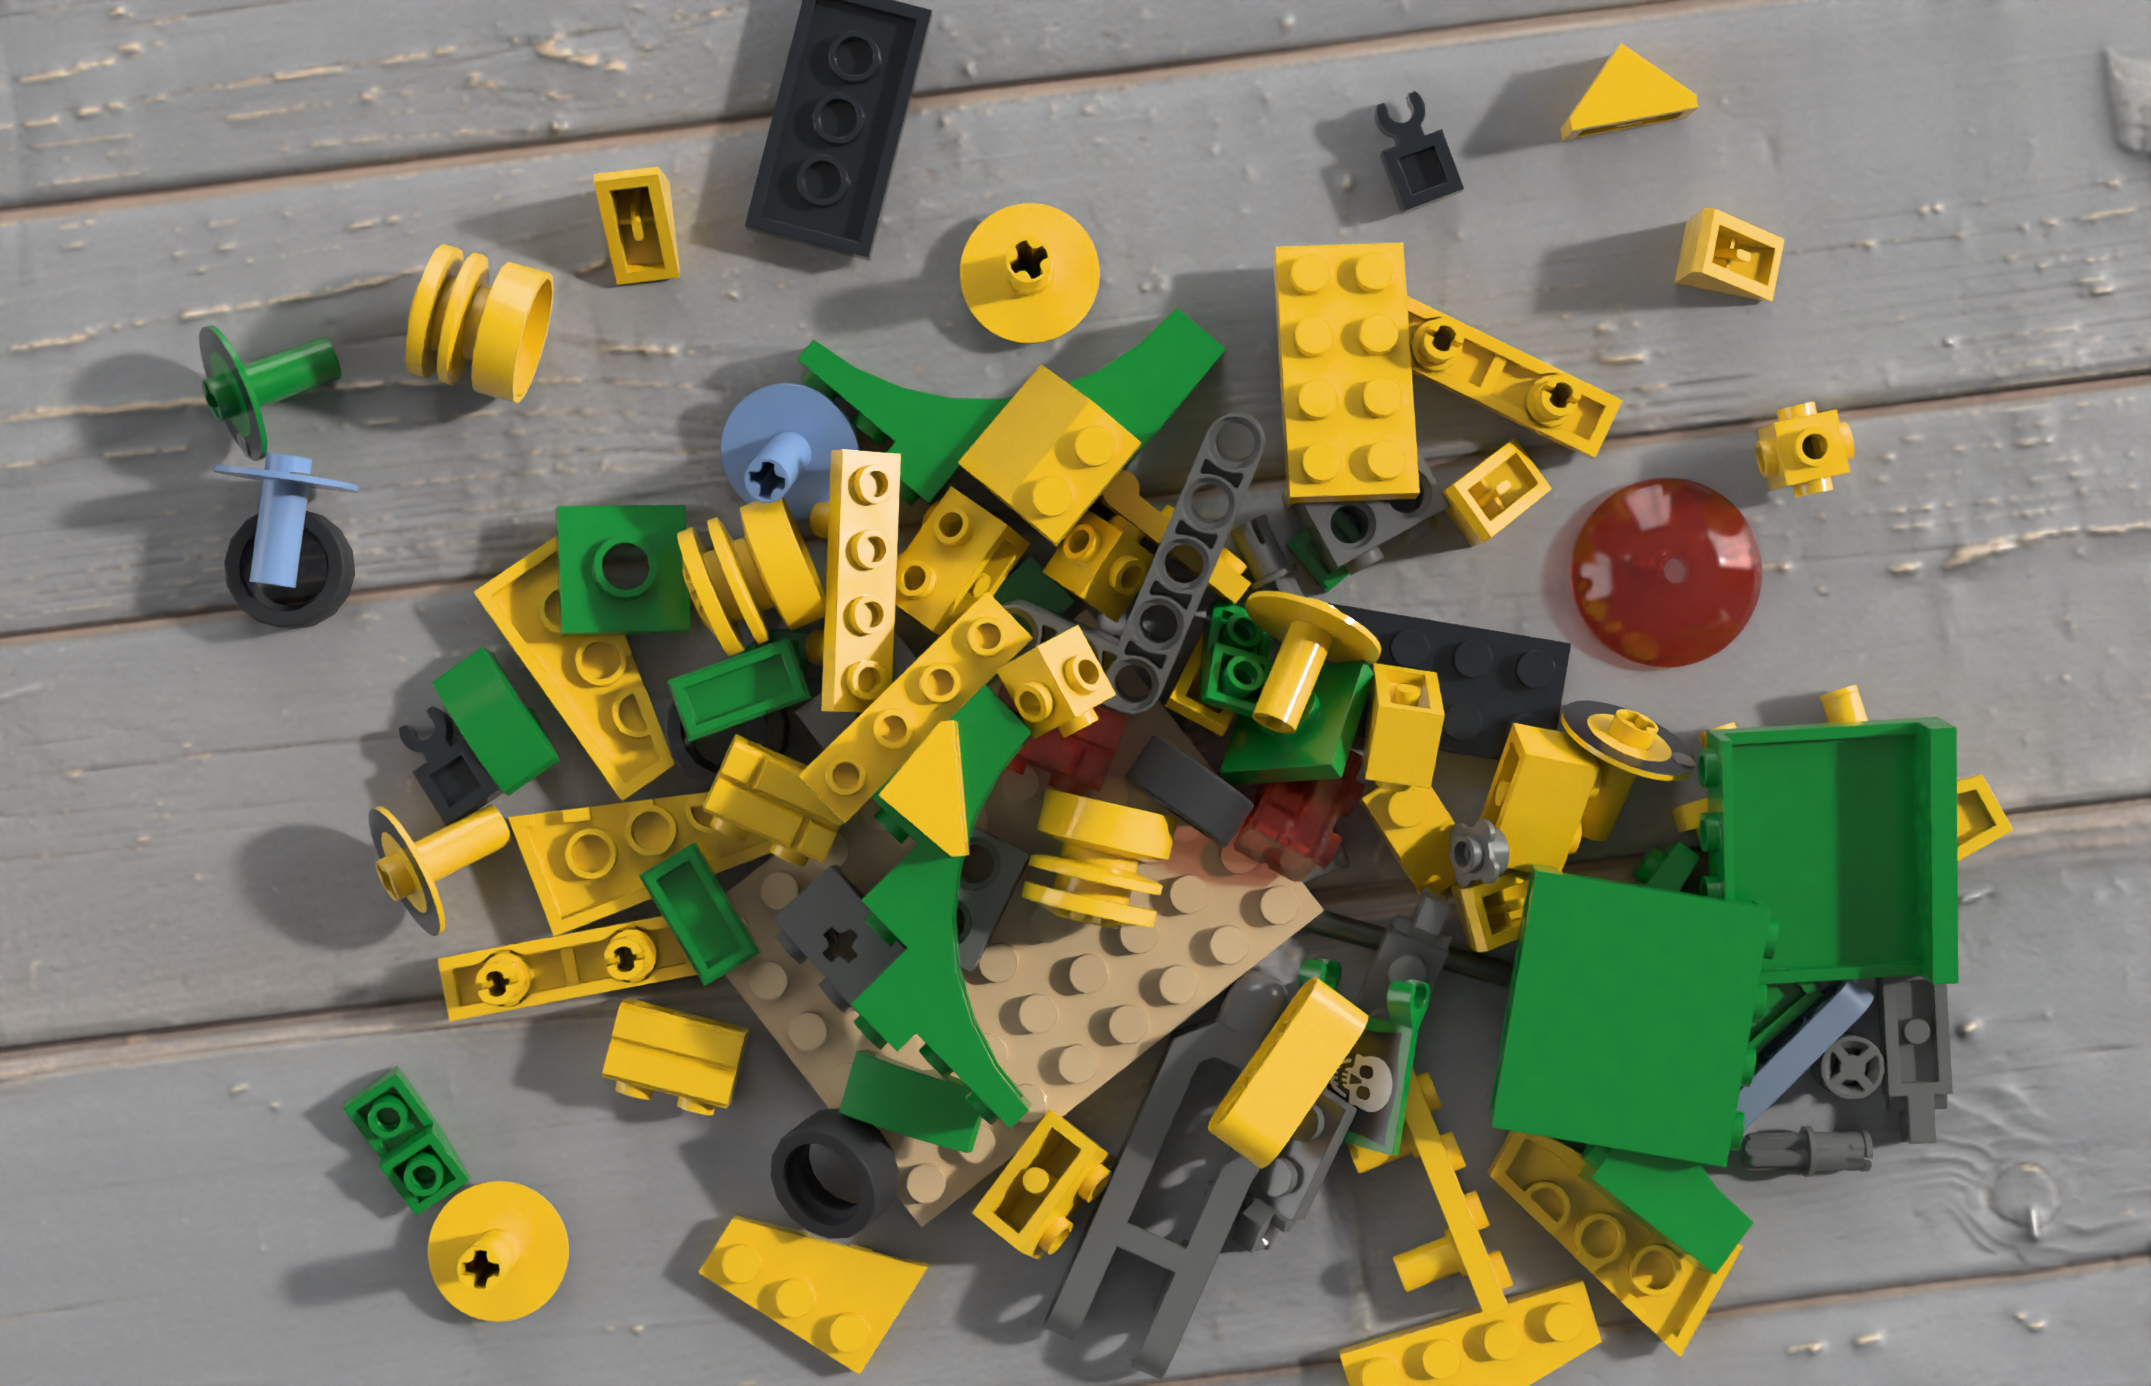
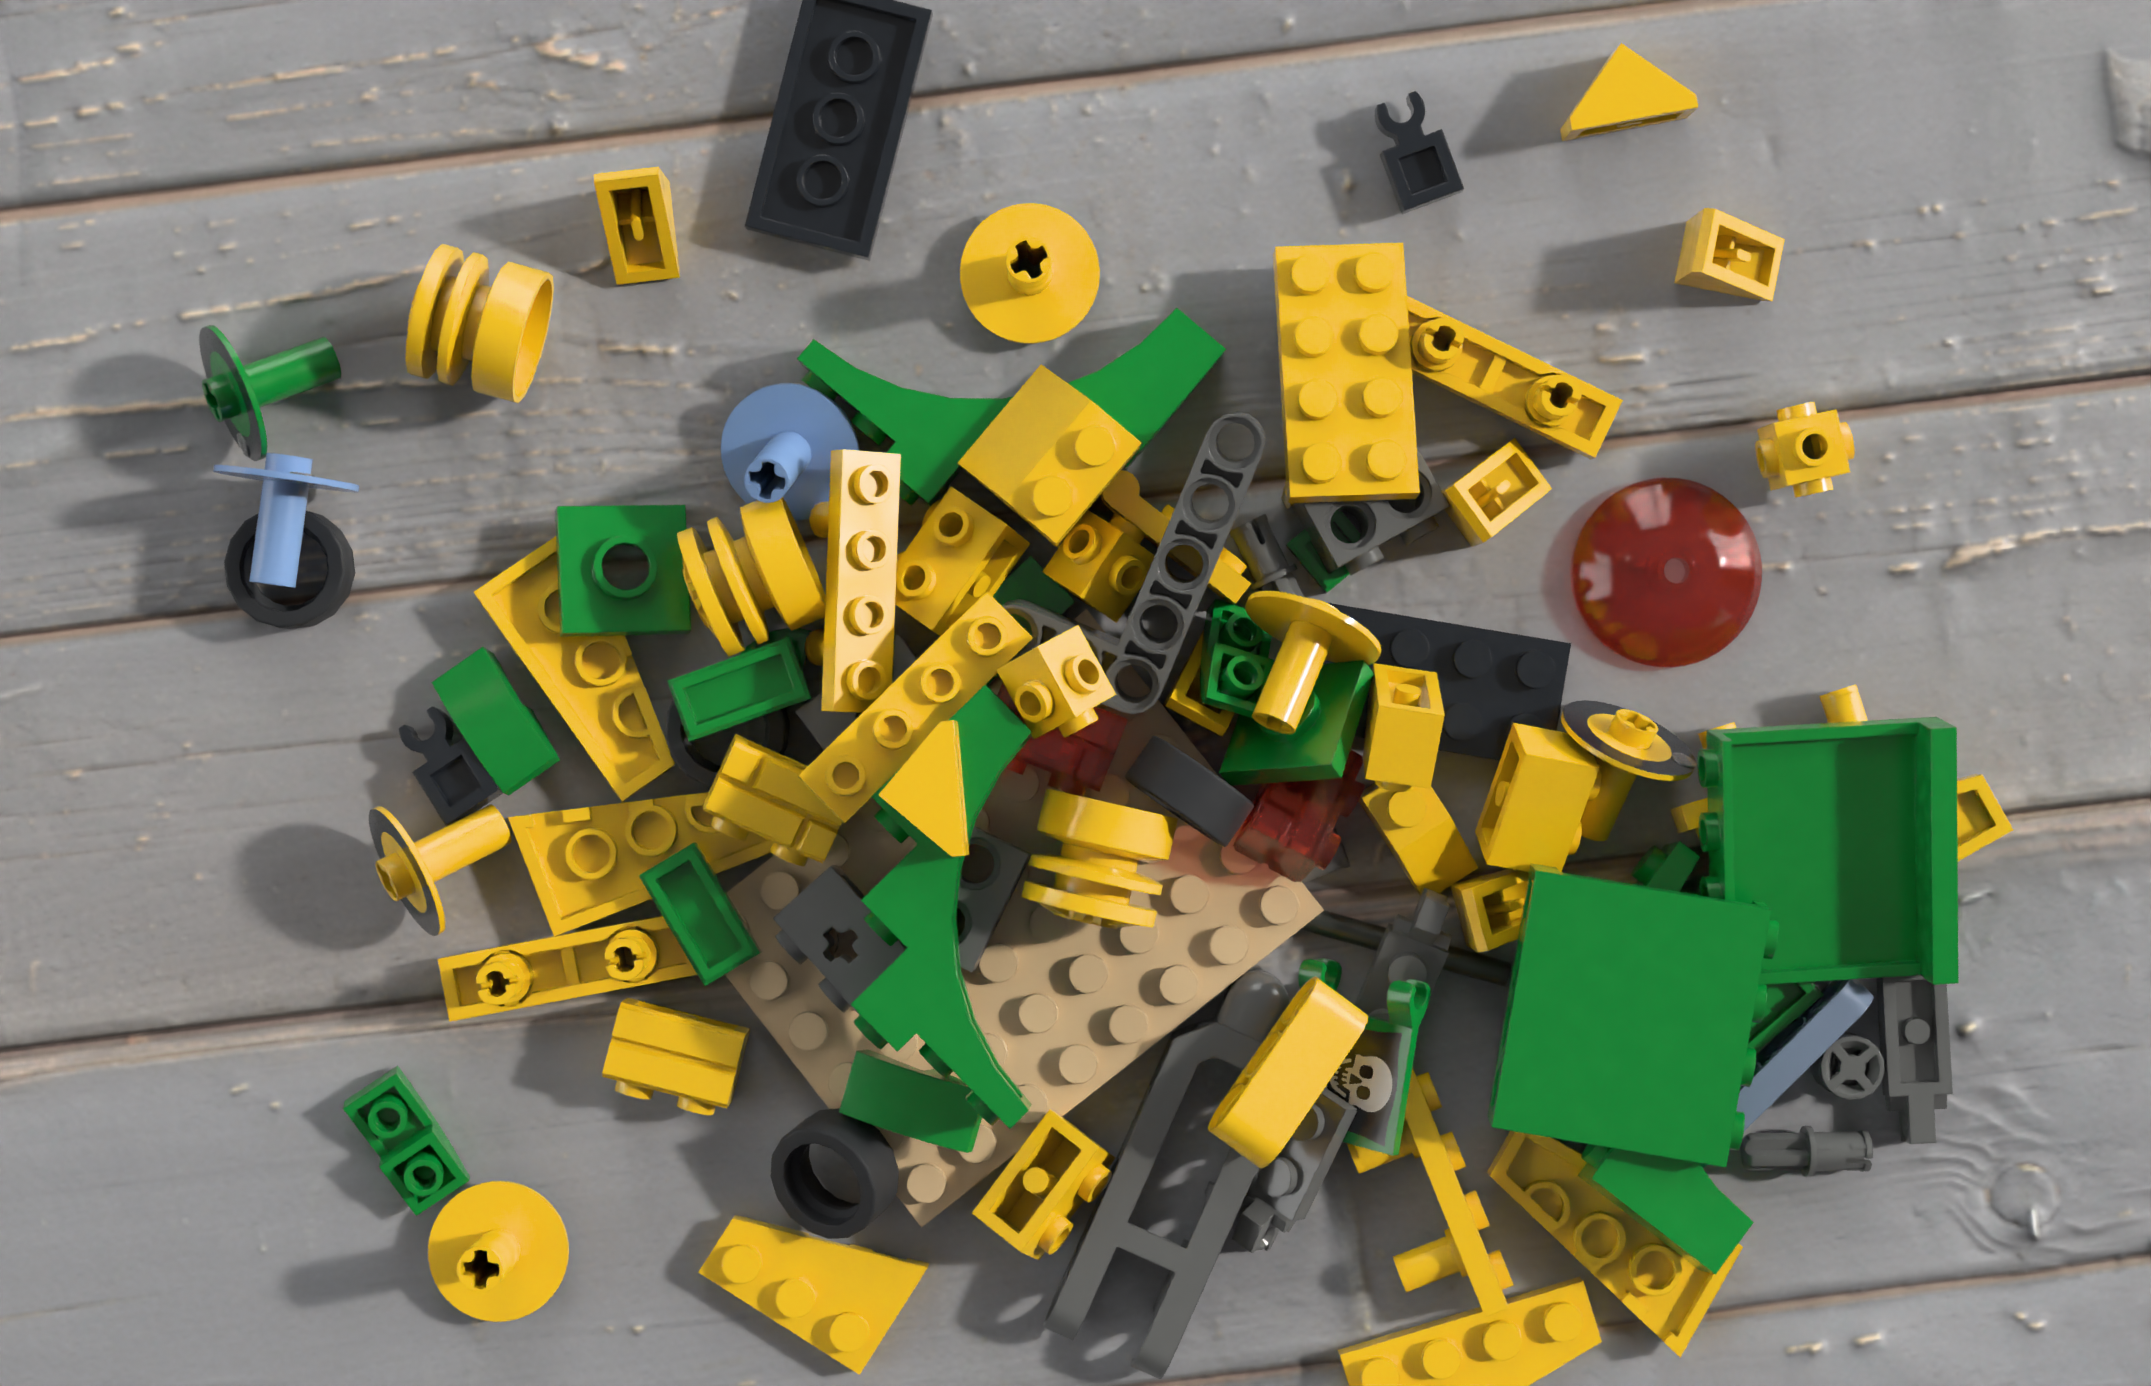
dark grey plate [1450,819,1509,887] -> none

